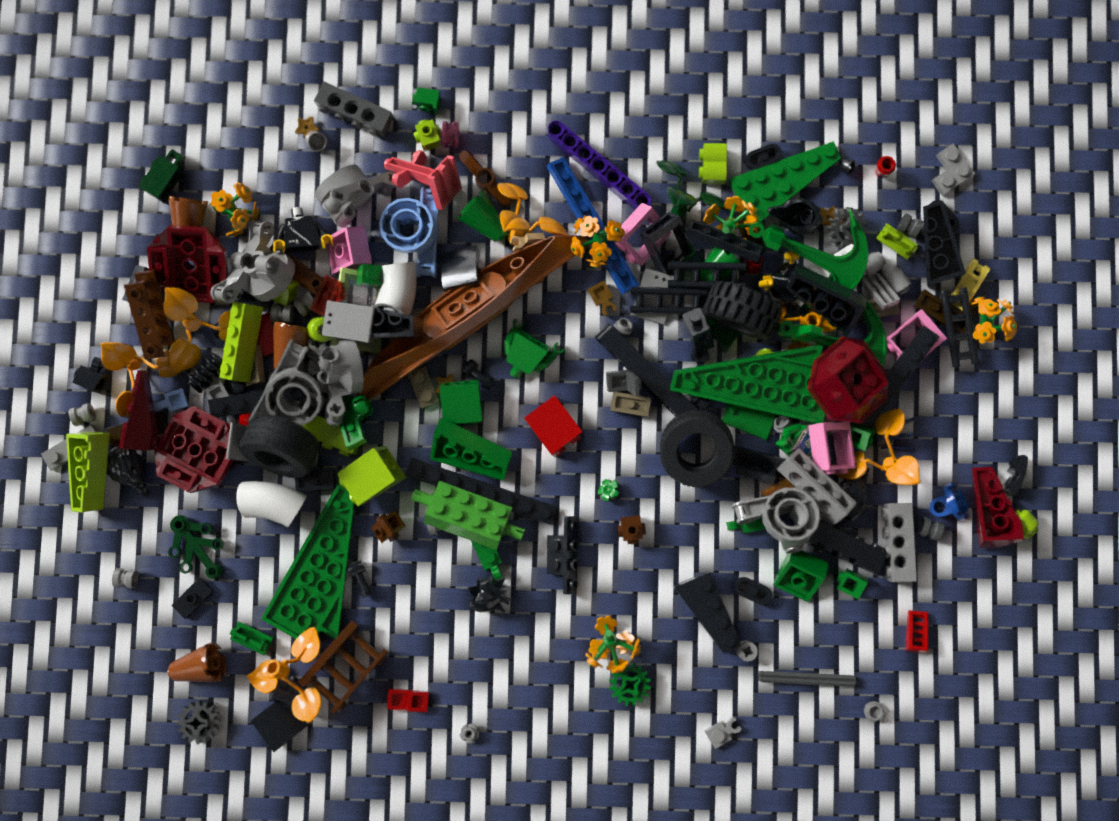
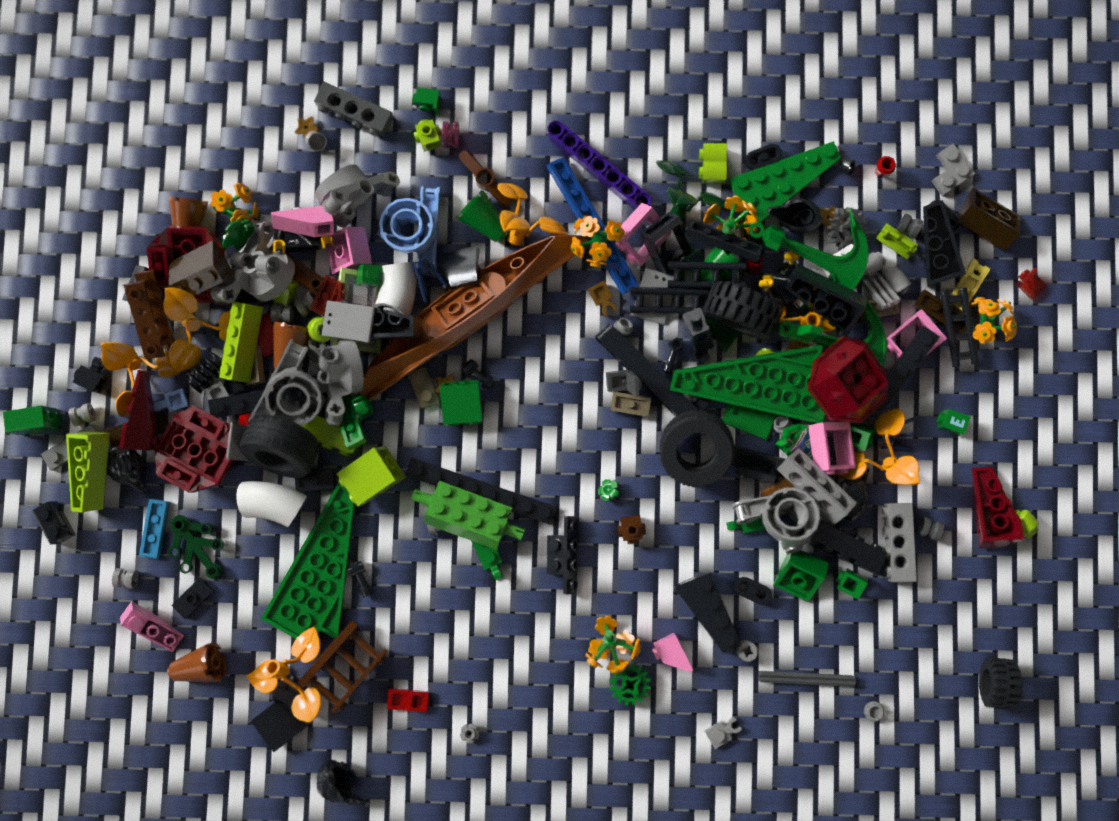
dark green brick [139,149,185,203] -> none
dark grey gear [176,700,221,744] -> none
green hinge [230,621,273,656] -> none
reddish brown brick [371,510,406,543] -> none
coral piece [384,150,462,210] -> none
green wedge [430,418,512,481] -> none
black hair [468,576,511,613] -> none
green torso [504,319,564,379] -> none
tan plate [510,233,545,252] -> none
red brick [524,395,582,456] -> none
red slope [905,610,929,653] -> none
blue tile [930,482,969,521] -> none
black slope [1003,455,1028,496] -> none
none -> green piece [3,405,62,436]
none -> black brick [32,501,76,545]
none -> bright pink slope [120,601,184,652]
none -> dark azure tile [139,499,170,559]
none -> dark brown slope [169,240,235,296]
none -> green plate [222,219,255,252]
none -> bright pink slope [271,206,334,237]
none -> black hair [316,759,370,807]
none -> dark blue plant [412,259,448,303]
none -> bright pink slope [652,633,693,672]
none -> black bar [662,337,683,374]
none -> green brick [936,409,971,436]
none -> dark brown slope [957,188,1021,250]
none -> black tyre [979,657,1022,710]
none -> clear red bracket [1015,268,1047,300]

